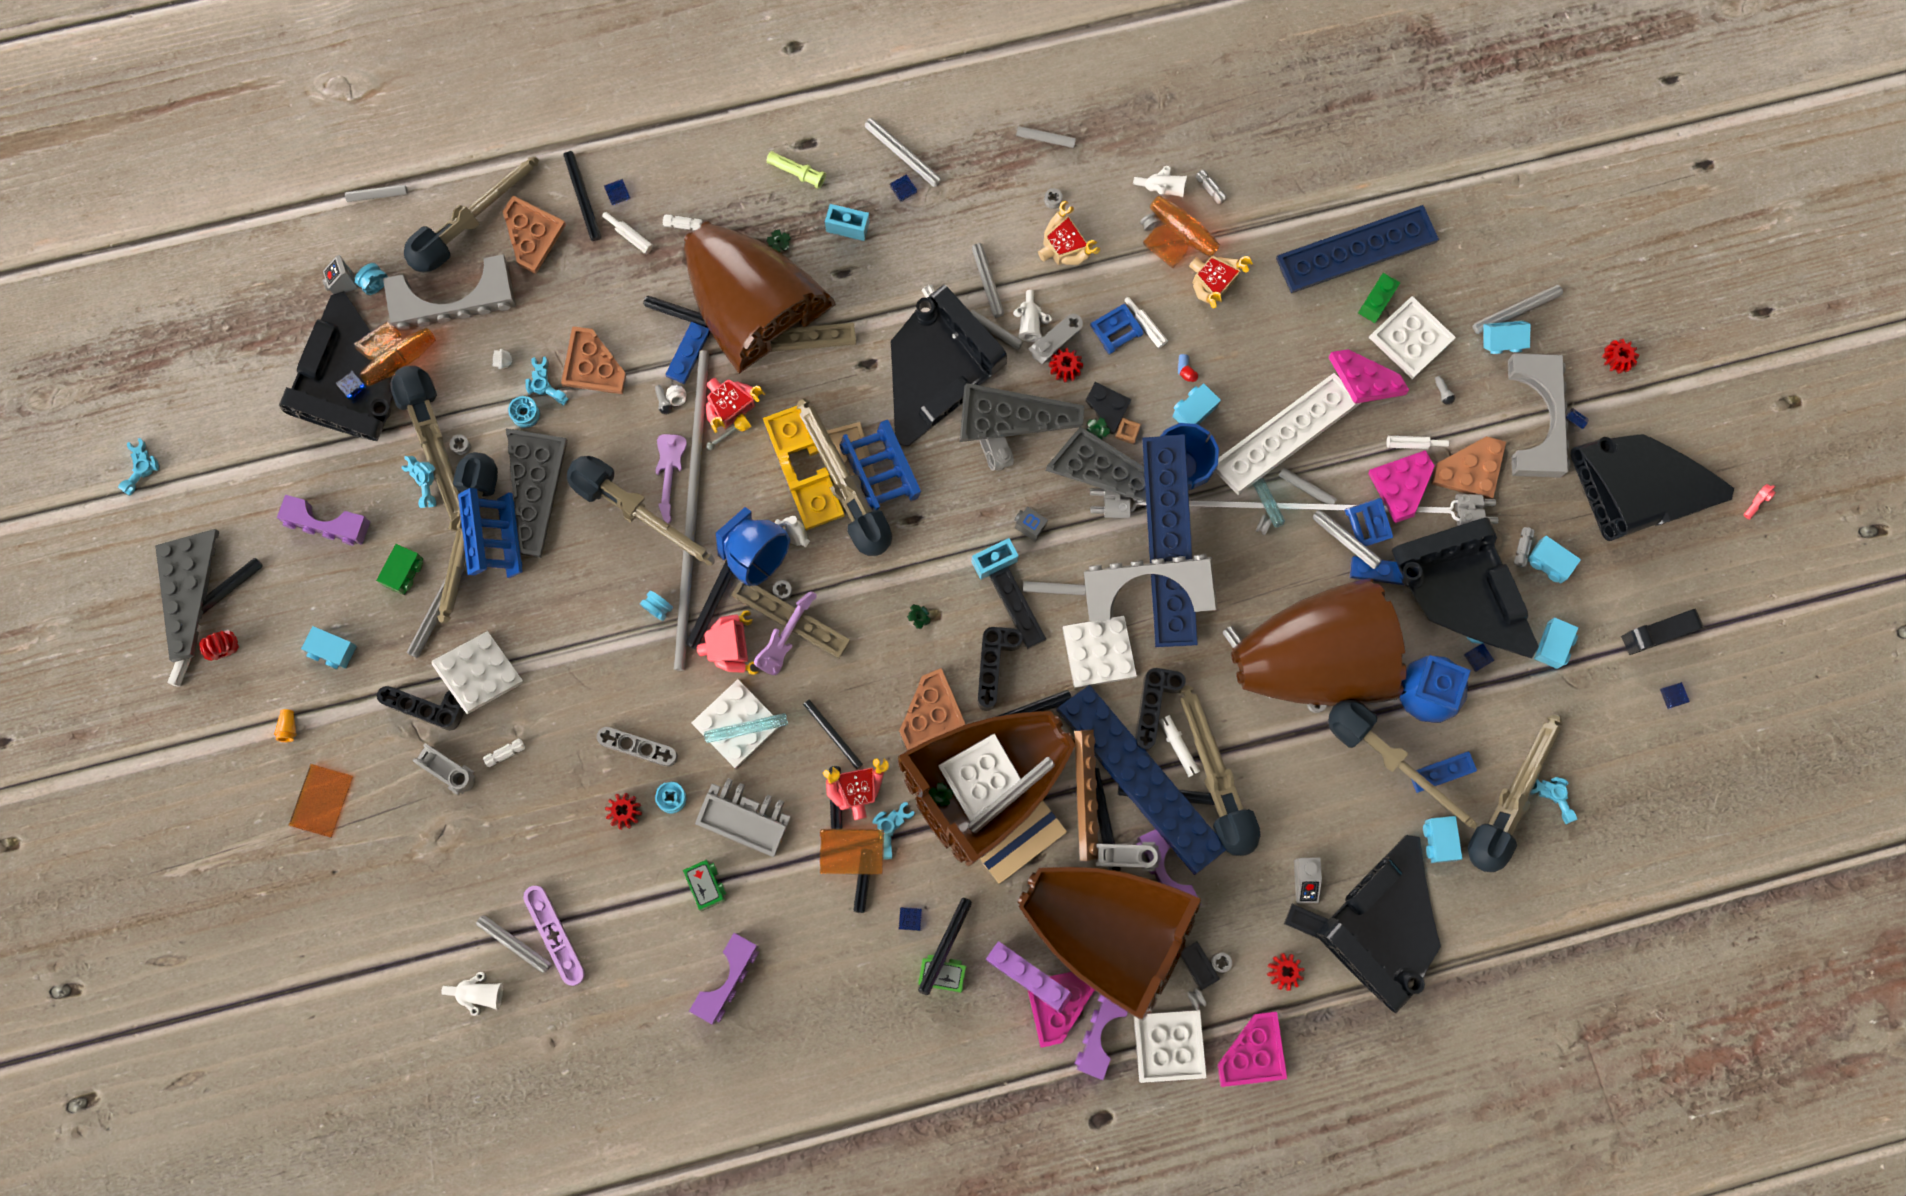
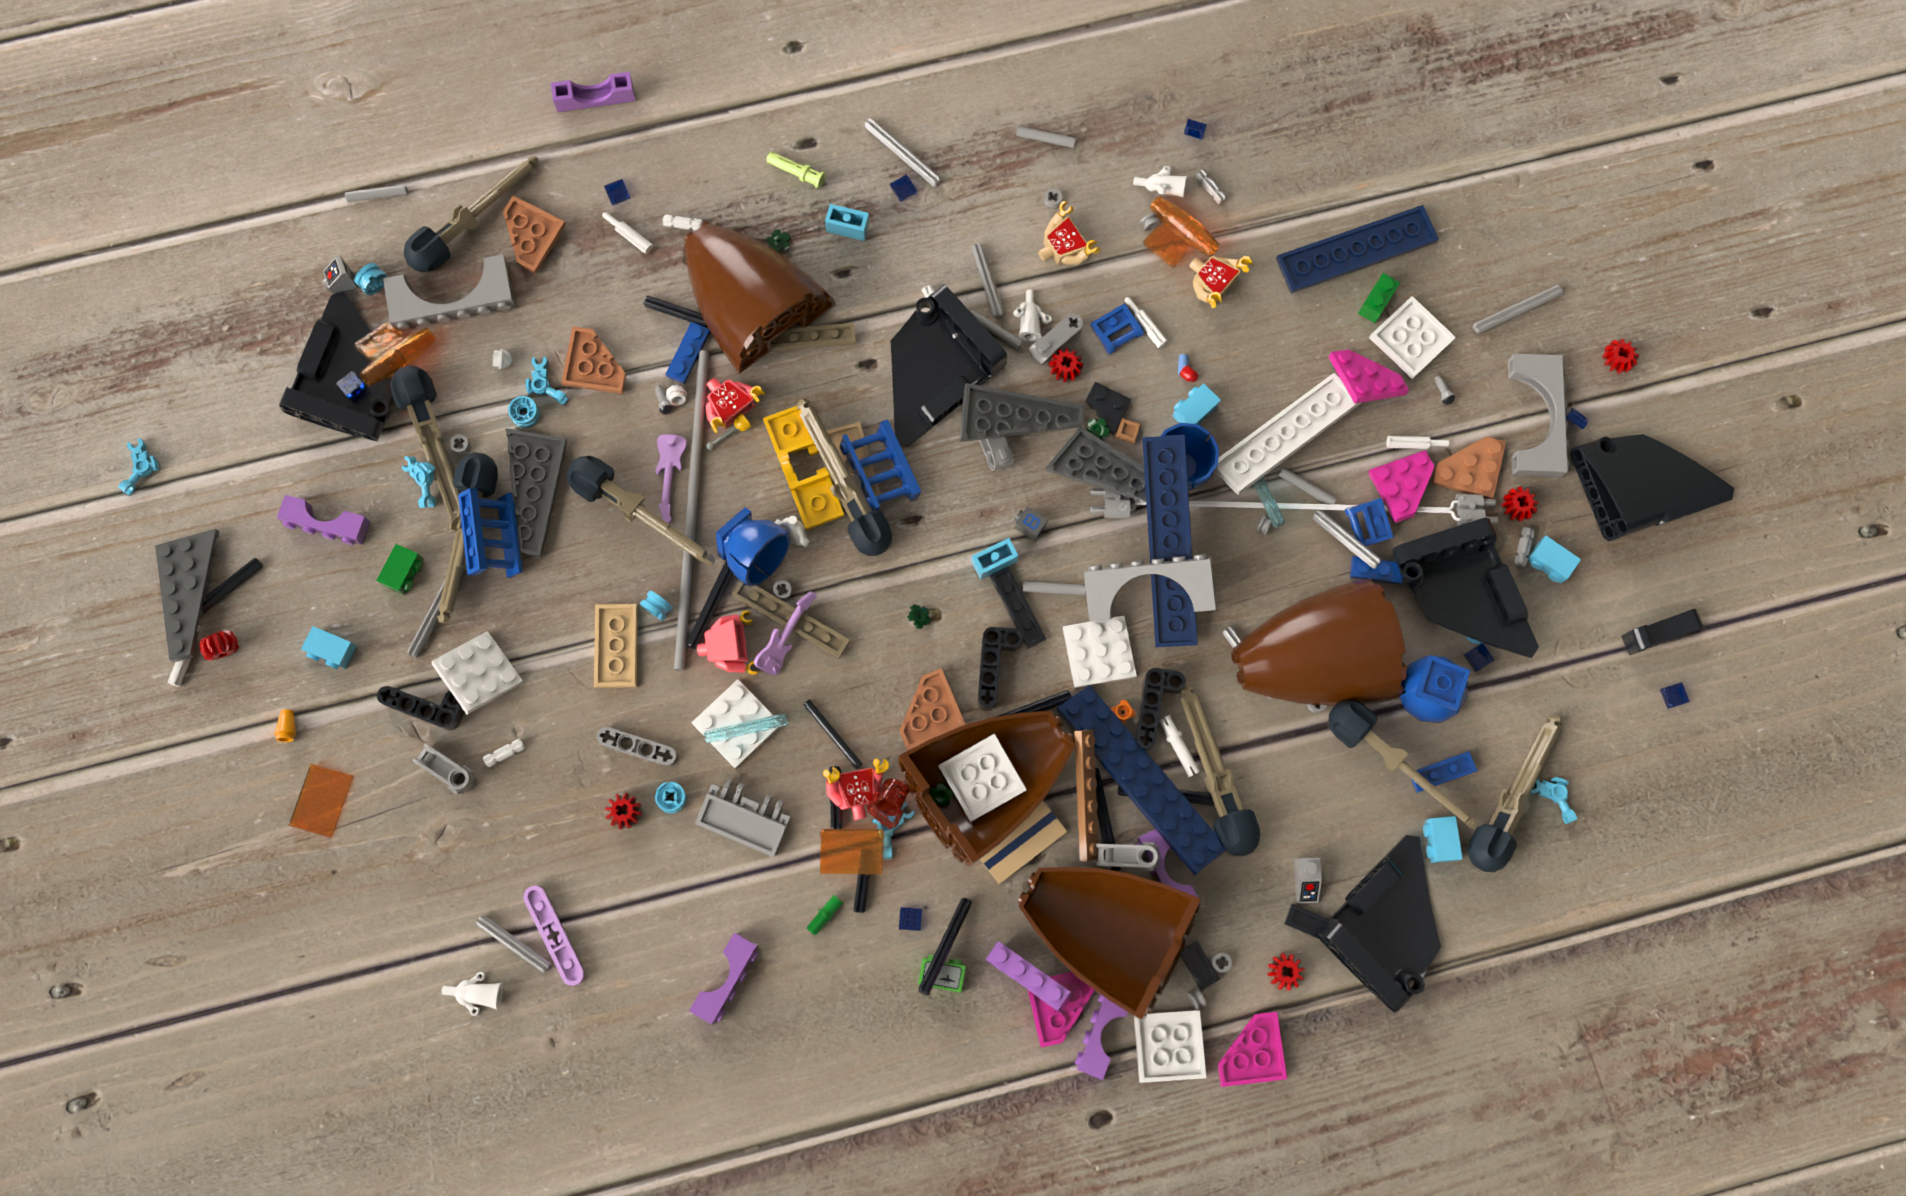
black axle [563,151,601,241] -> none
brick [683,859,727,911] -> none
light grey axle [968,757,1055,833] -> none
medium azure brick [1483,321,1531,354] -> none
medium azure brick [1534,618,1578,669] -> none
coral plate [1743,484,1776,519] -> none
none -> medium lavender arch [551,72,636,112]
none -> tan tile [594,604,638,688]
none -> green axle [807,895,844,935]
none -> clear red piece [867,778,909,829]
none -> orange plate [1111,700,1136,724]
none -> clear blue tile [1184,118,1207,140]
none -> red gear [1501,486,1539,522]

